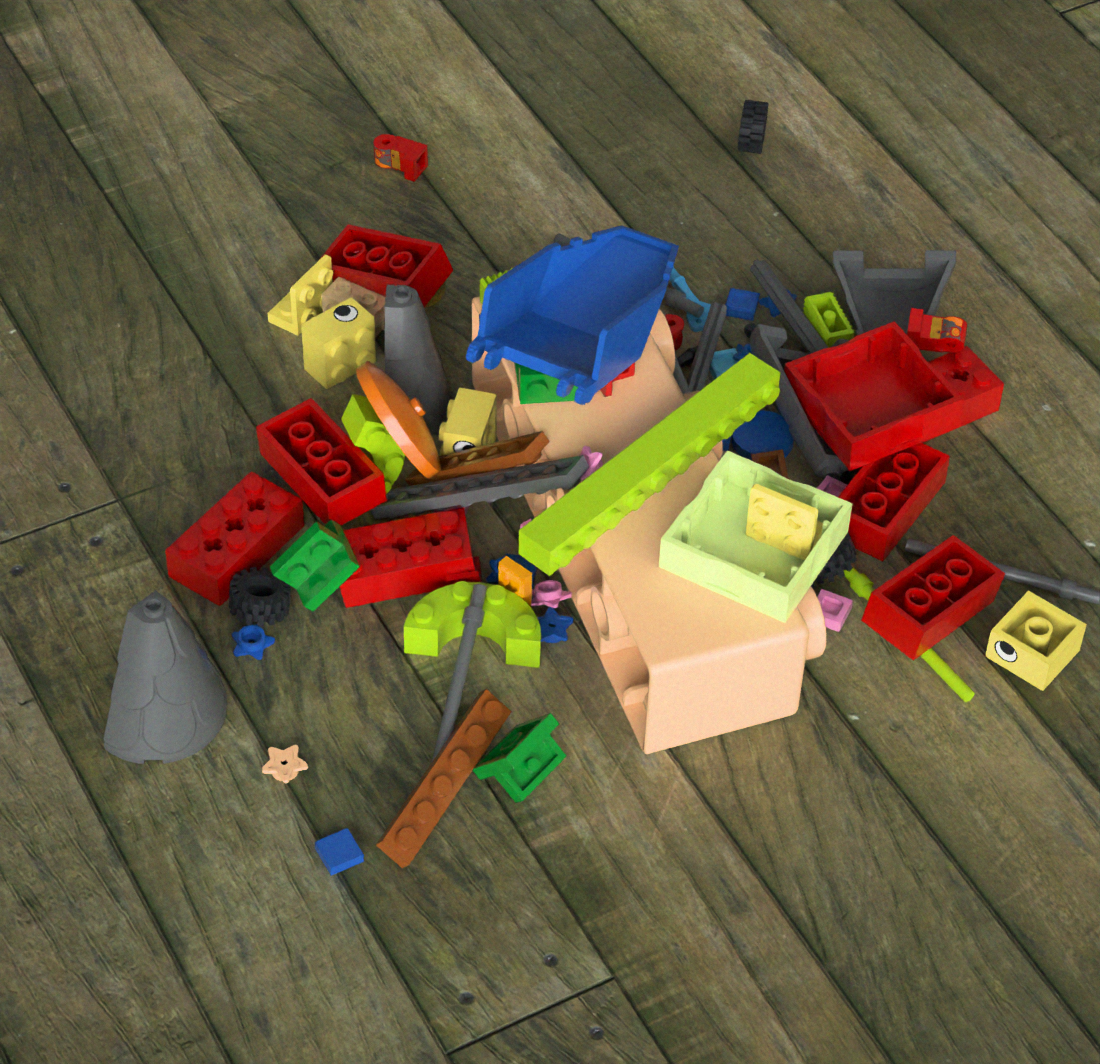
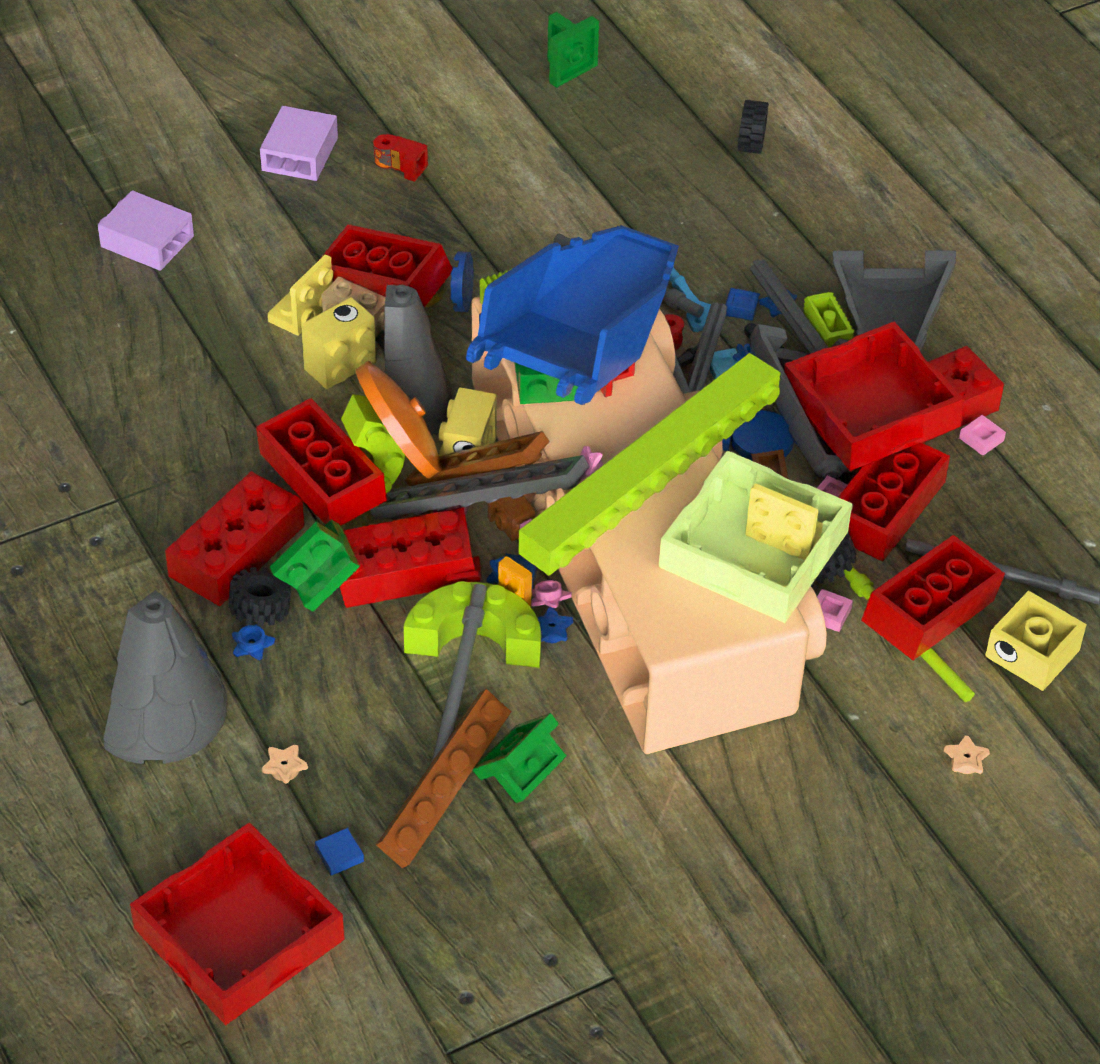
red leg [907,308,967,353] -> none
none -> lavender brick [98,191,194,271]
none -> red tile [130,822,345,1026]
none -> lavender brick [260,106,338,181]
none -> blue tile [450,251,474,312]
none -> dark orange brick [487,495,535,542]
none -> green bracket [547,11,599,88]
none -> light nougat plate [944,736,990,774]
none -> bright pink plate [959,415,1006,456]

